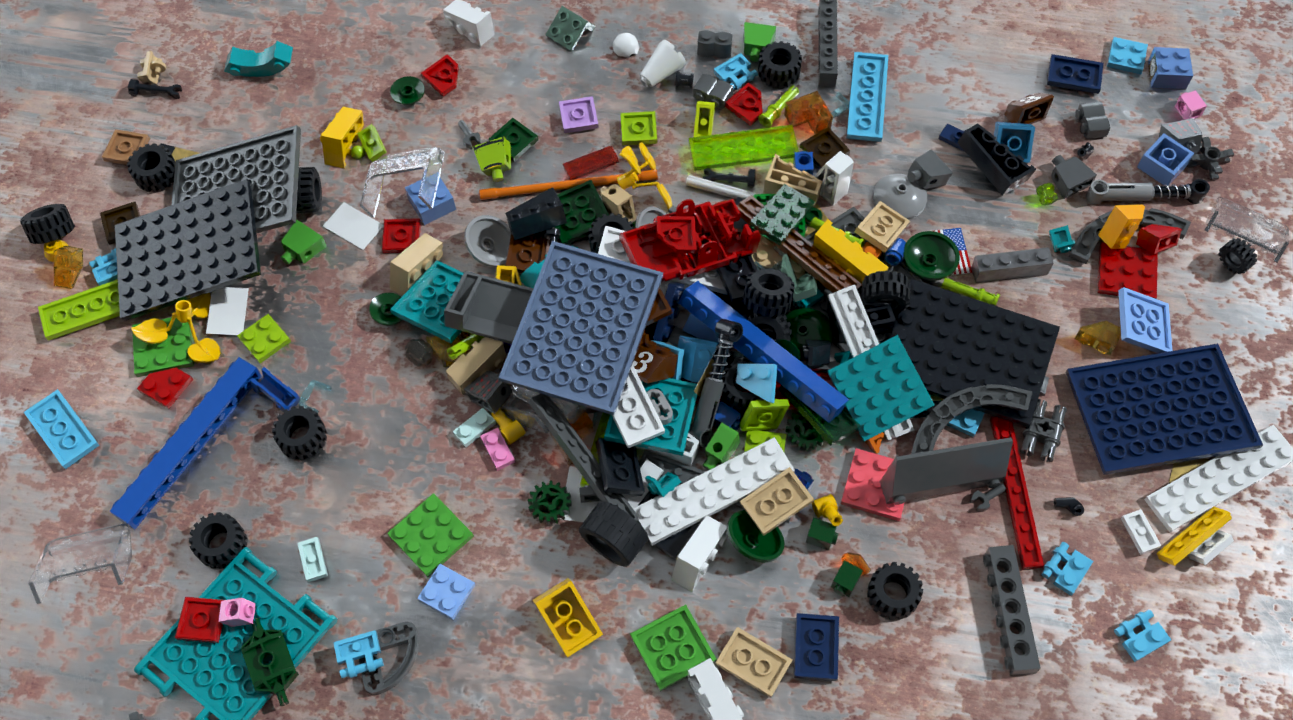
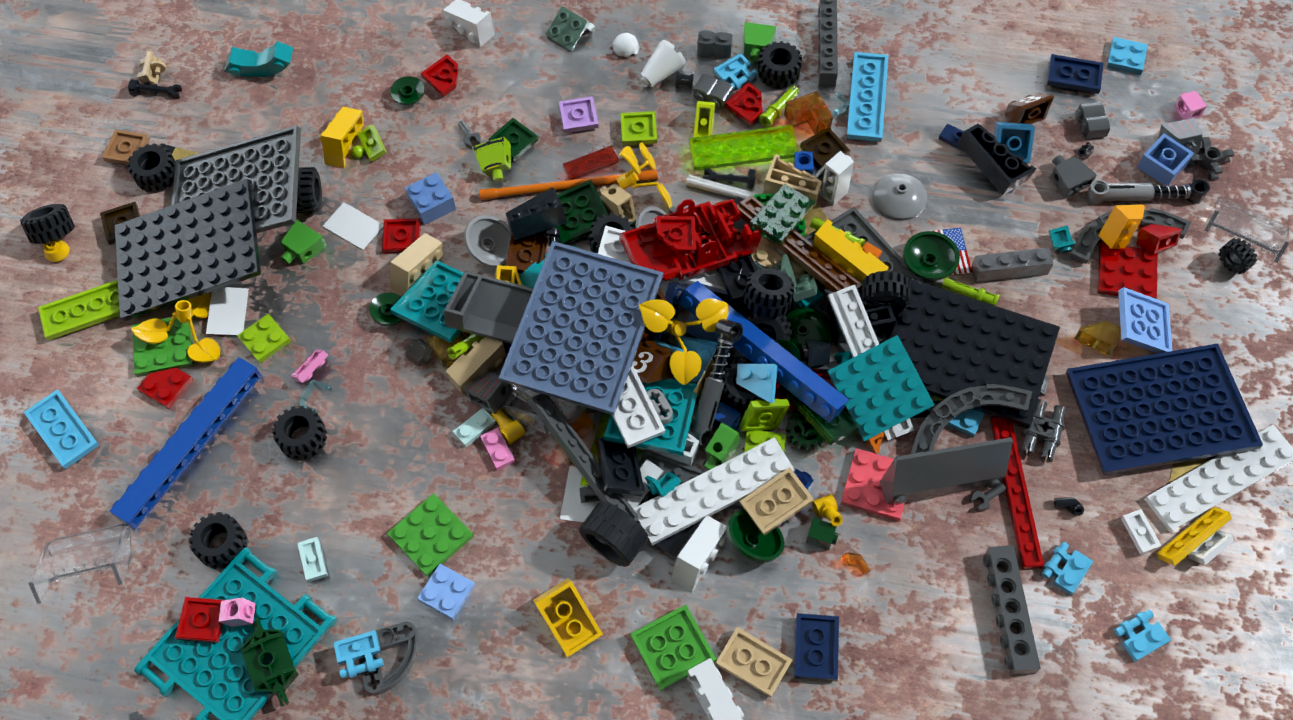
clear yellow slope [54,246,83,289] -> none
medium azure plate [89,248,118,286] -> none
blue piece [251,367,300,412] -> none
clear windscreen [360,146,444,218] -> none
dark green gear [528,480,572,525] -> none
dark green tile [804,208,823,226] -> none
dark green brick [831,560,863,597] -> none
tan plate [855,201,910,252] -> none
black tyre [867,562,923,620] -> none
blue cone [885,238,906,265] -> none
dark grey torso [907,149,953,189] -> none
clear neon green wheel [1036,183,1058,205] -> none
medium blue brick [1148,47,1193,89] -> none
none -> bright pink plate [290,349,328,383]
none -> yellow plant [639,298,728,385]

